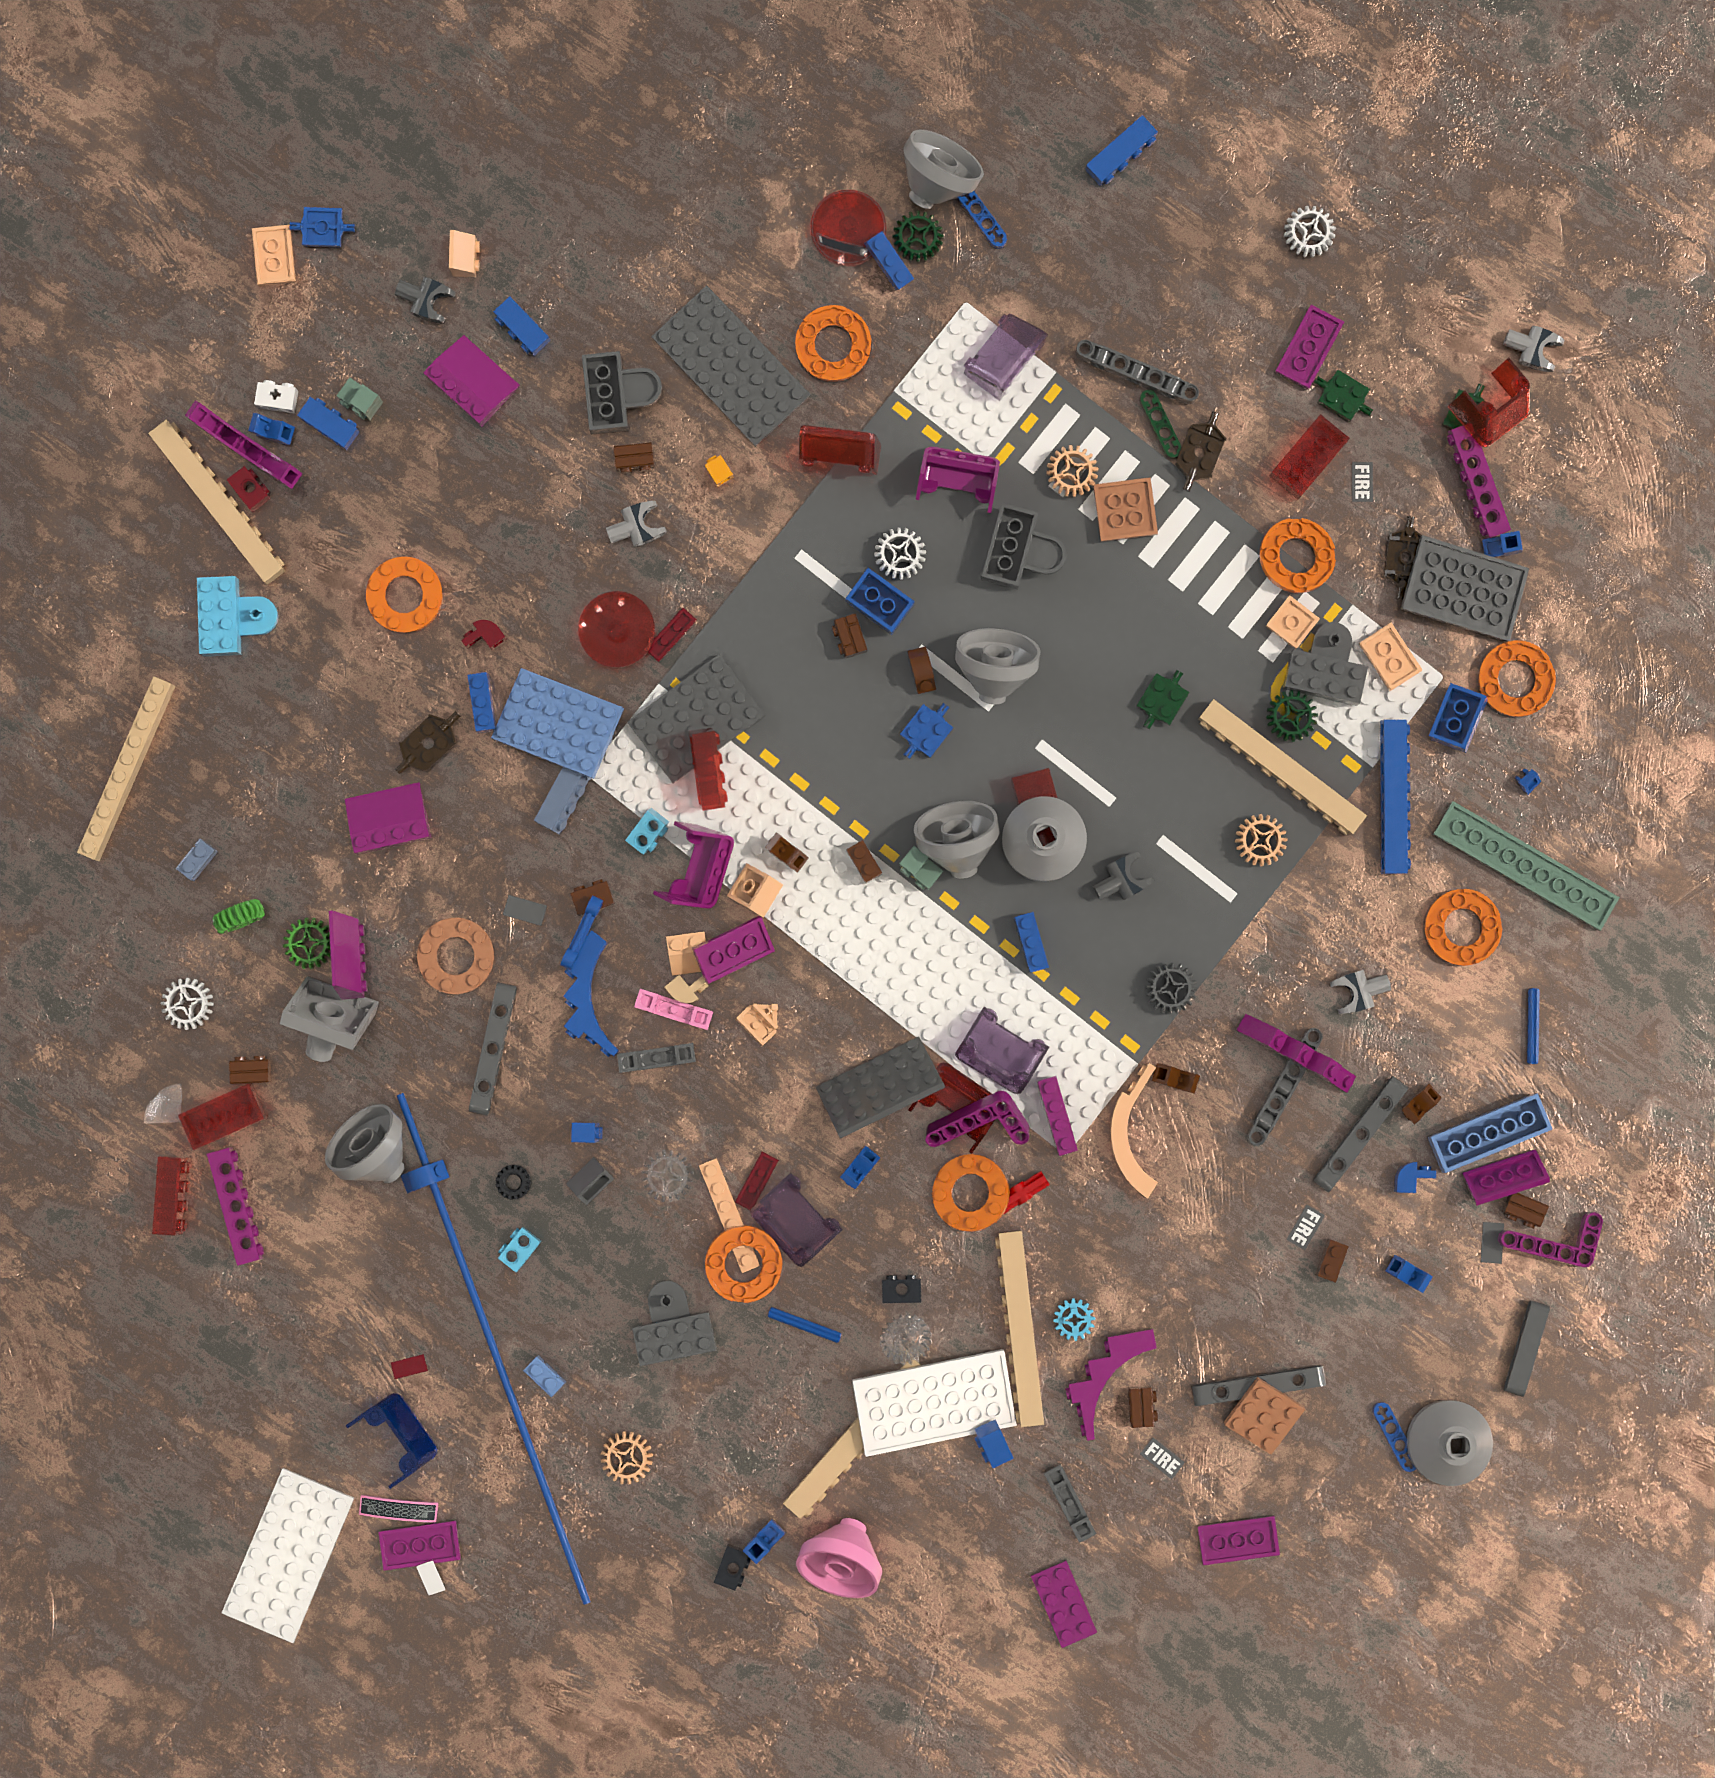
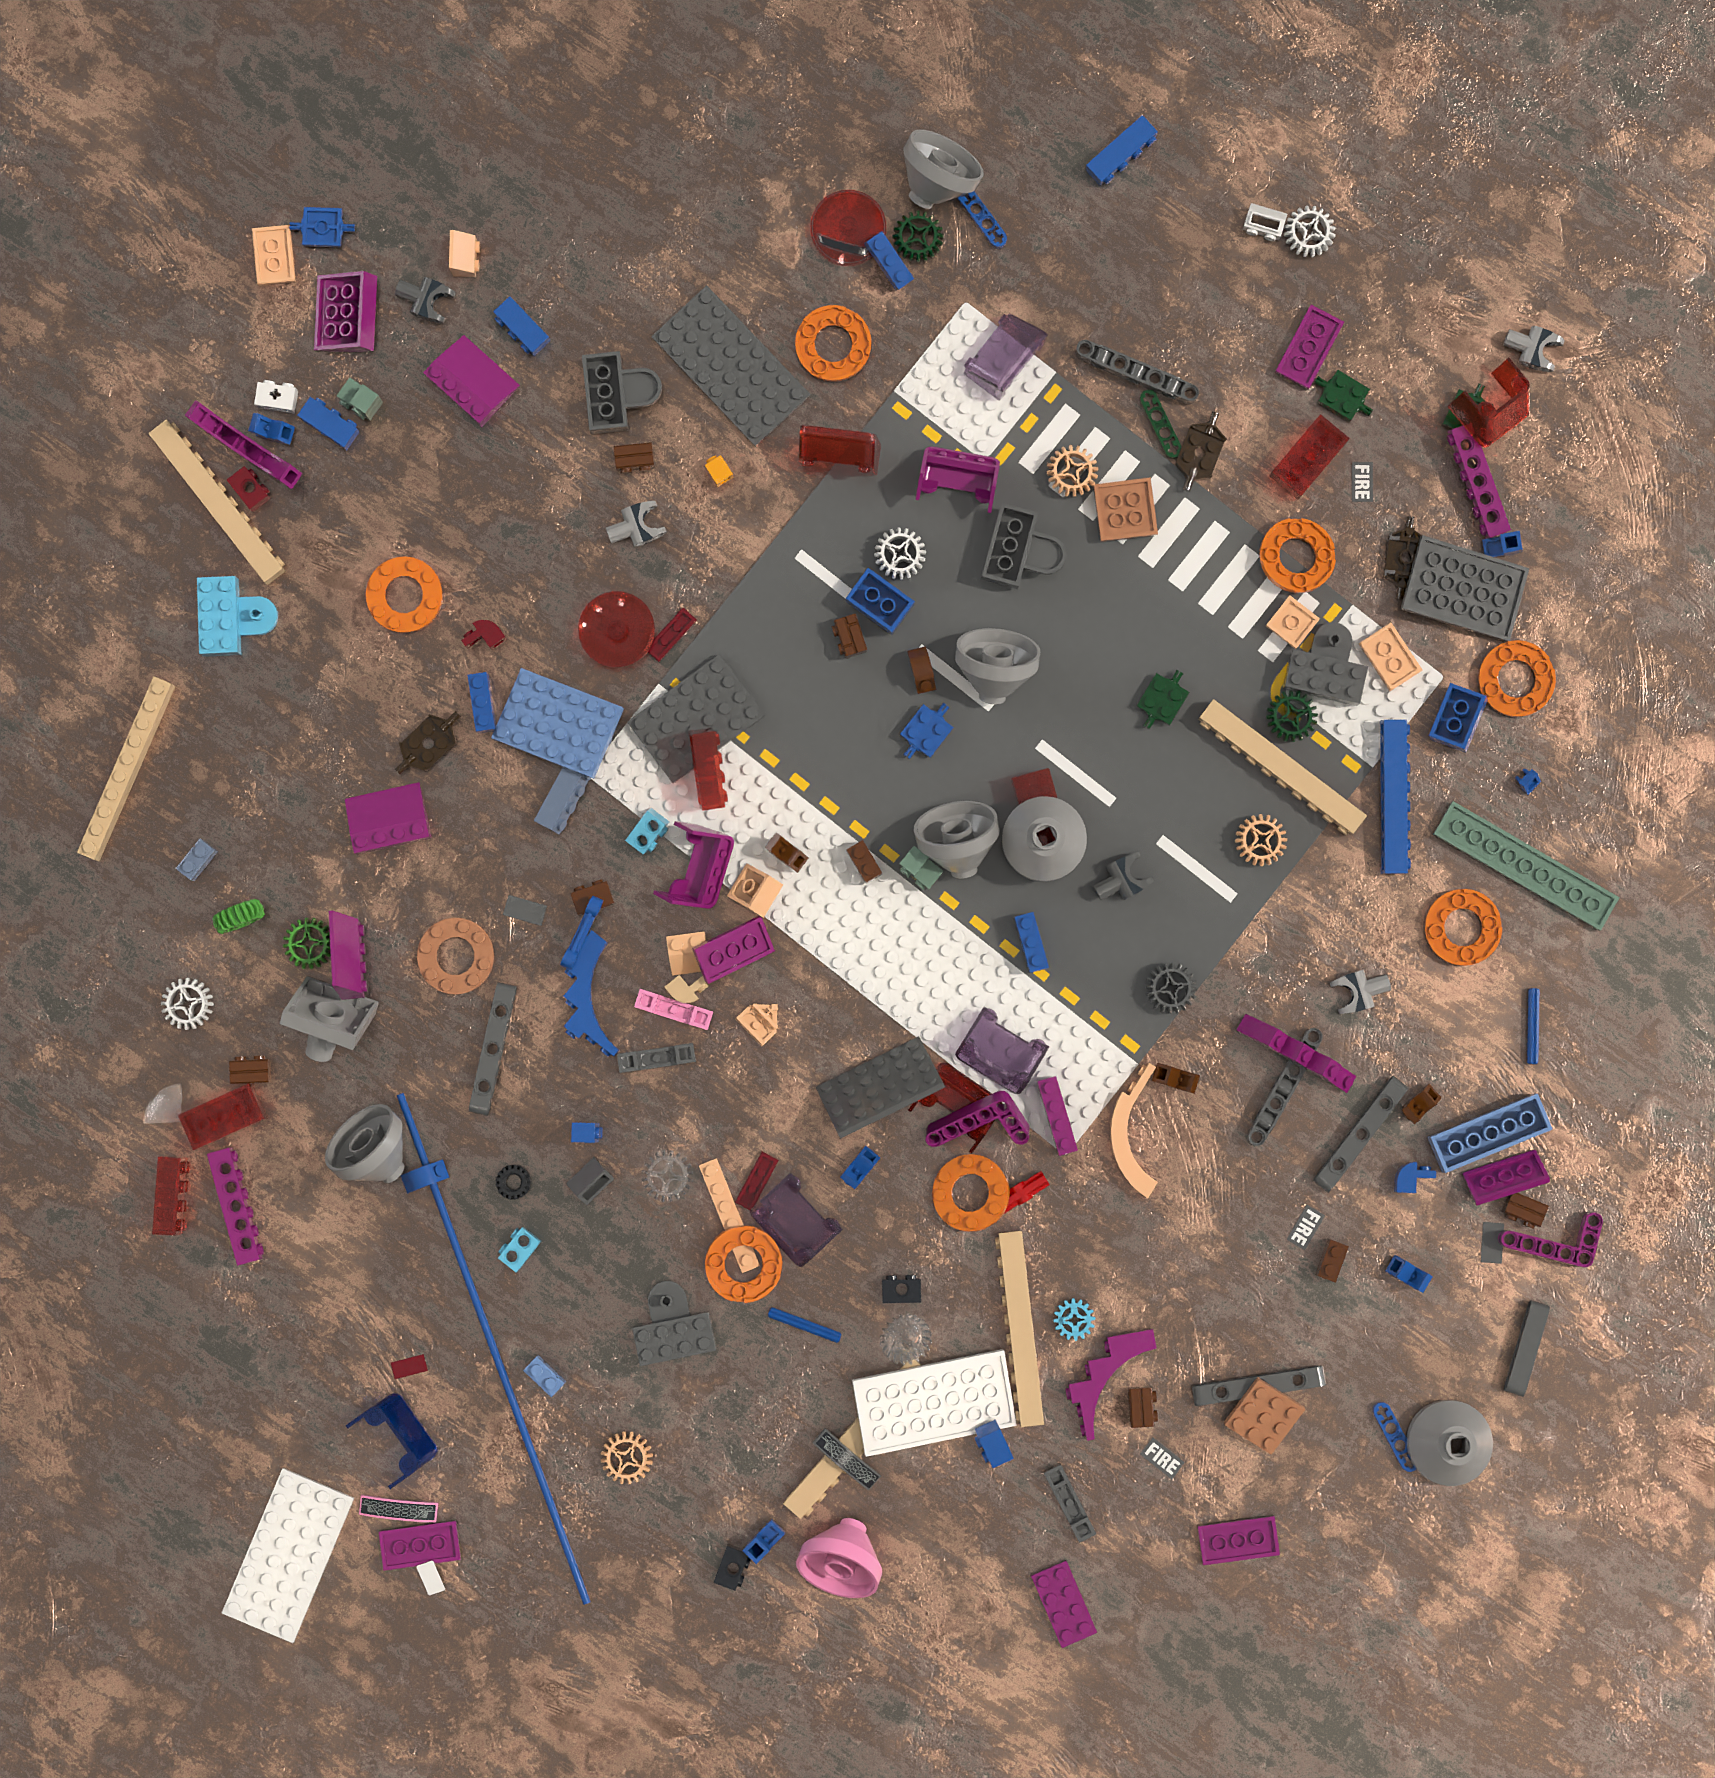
none -> magenta slope [314,271,377,352]
none -> slope [812,1428,881,1490]
none -> white window [1243,203,1288,241]

